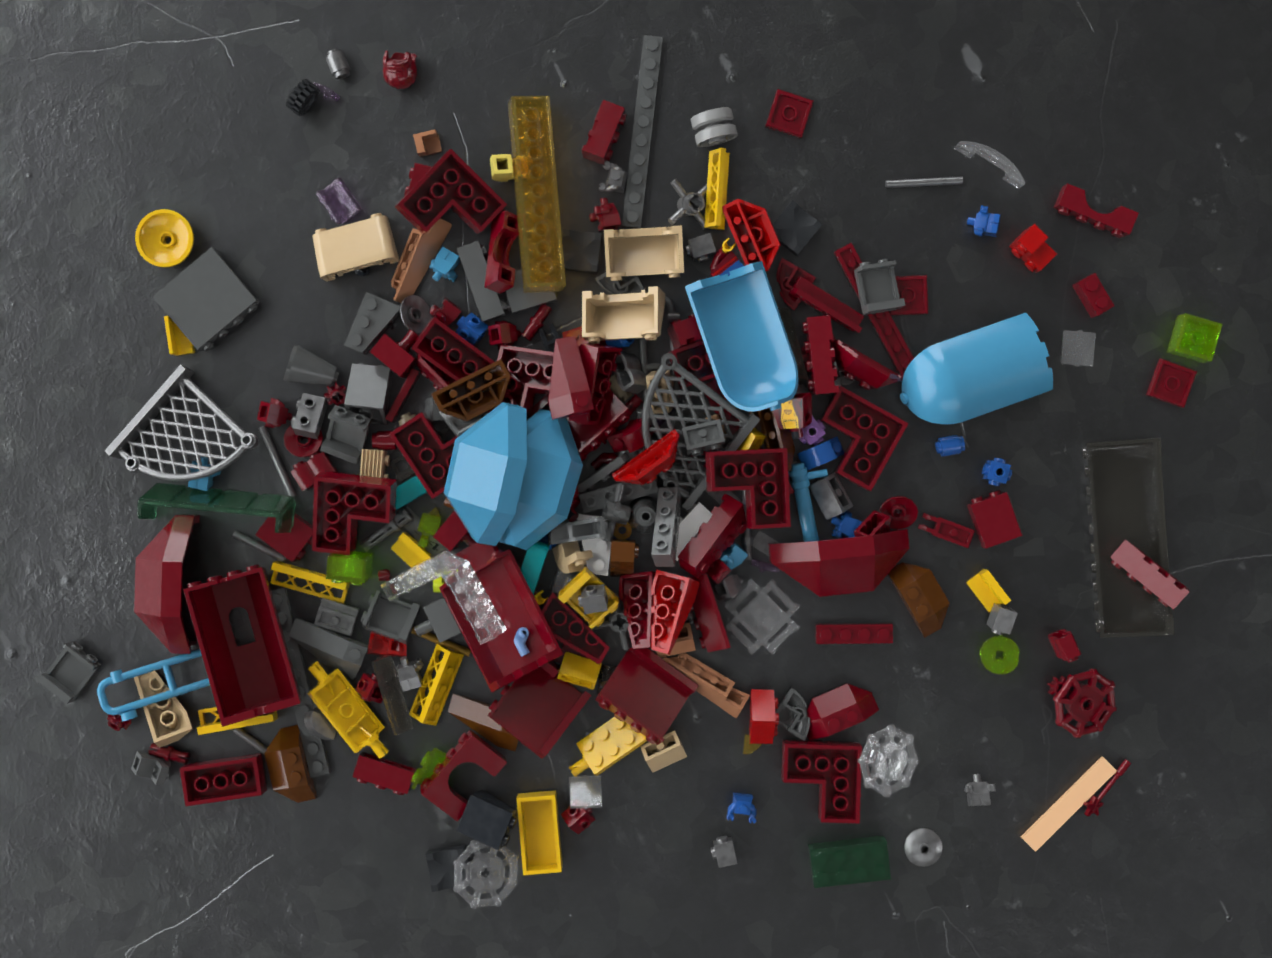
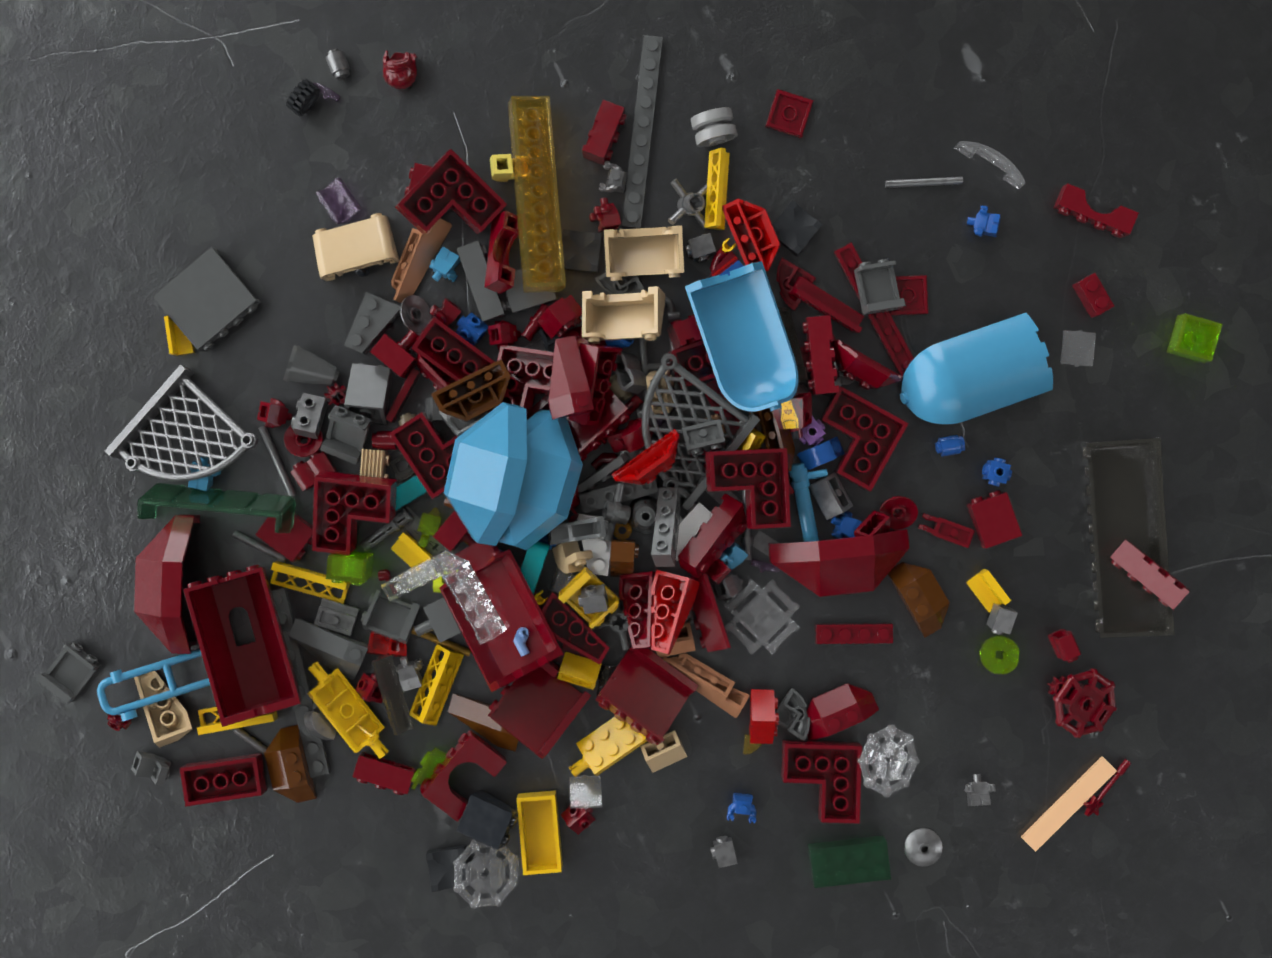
yellow dish [135,209,194,268] -> none
dark red pin [149,743,190,765] -> none
nougat panel [413,129,442,157] -> none
red brick [1009,224,1057,273] -> none
dark red tile [1146,359,1197,408] -> none
none -> dark red brick [537,295,582,339]

